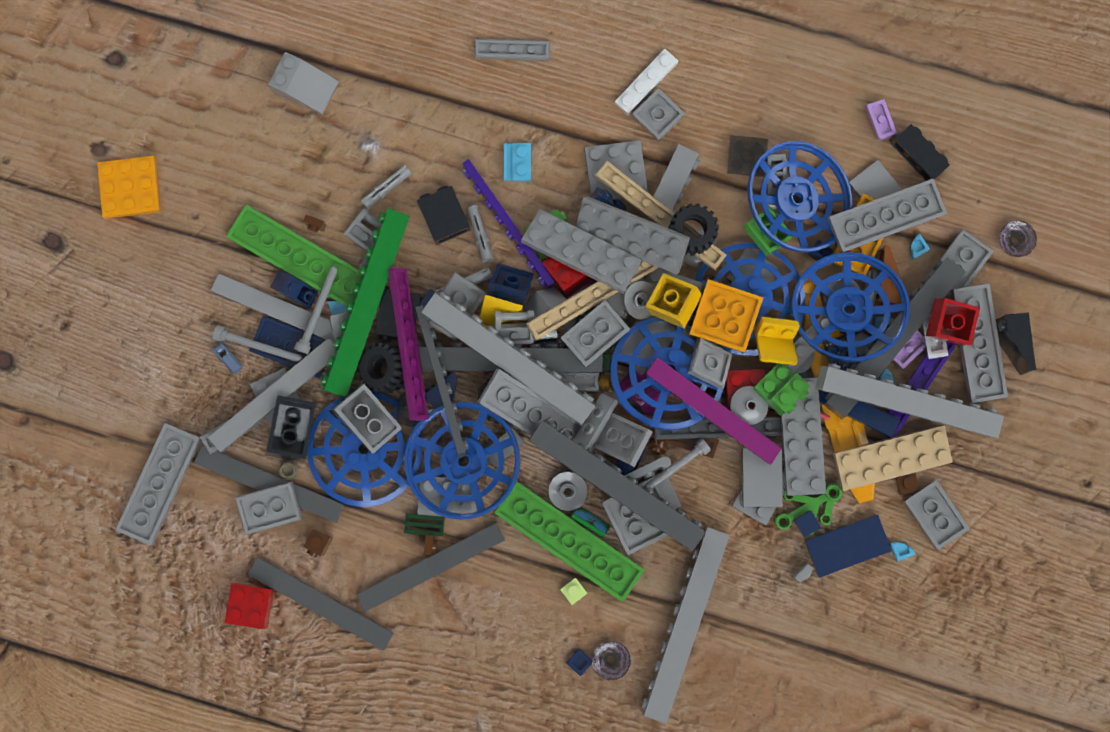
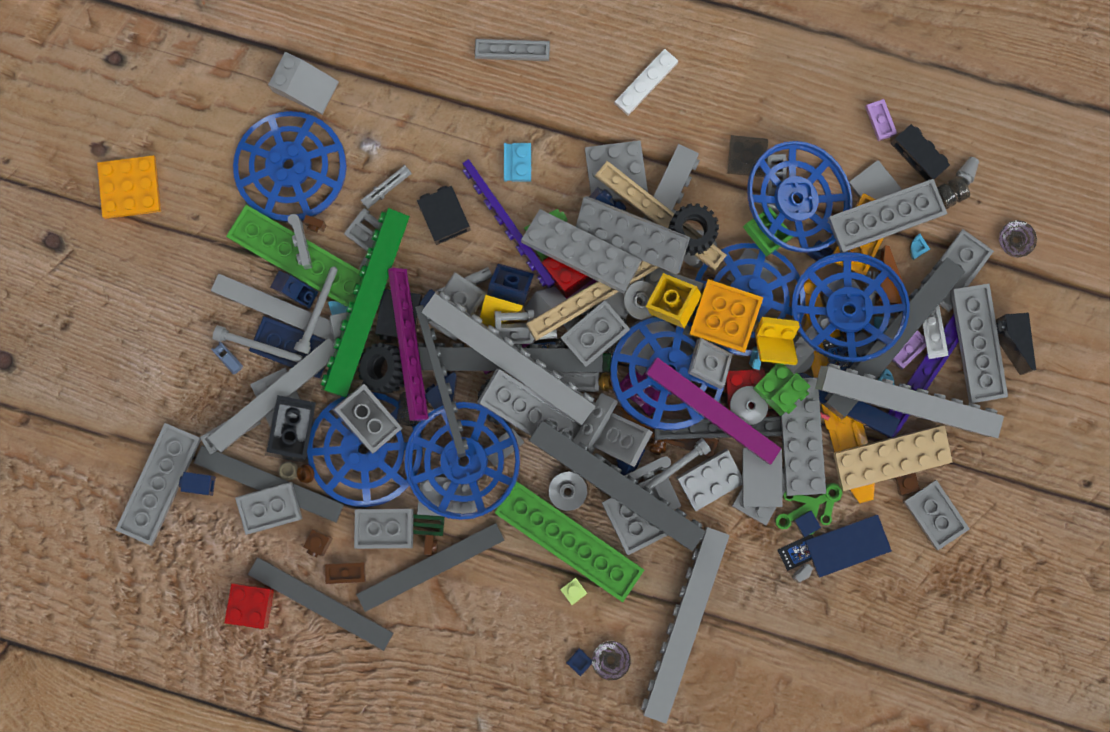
light grey pin [466,205,494,262] -> none
slope [571,506,610,537] -> none
light grey plate [632,88,685,142] -> none
medium azure tile [889,542,916,562] -> none
red brick [926,298,980,346] -> none
none -> dark blue slope [179,472,216,496]
none -> blue dish [233,111,347,222]
none -> light grey plate [288,214,313,270]
none -> reddish brown plate [297,464,314,483]
none -> reddish brown plate [325,562,366,584]
none -> light grey plate [354,509,413,549]
none -> light grey plate [676,449,742,512]
none -> medium azure tile [749,346,761,370]
none -> black sticker [778,535,814,571]
none -> clear smoke wheel [937,176,970,209]
none -> light grey cone [956,157,979,186]

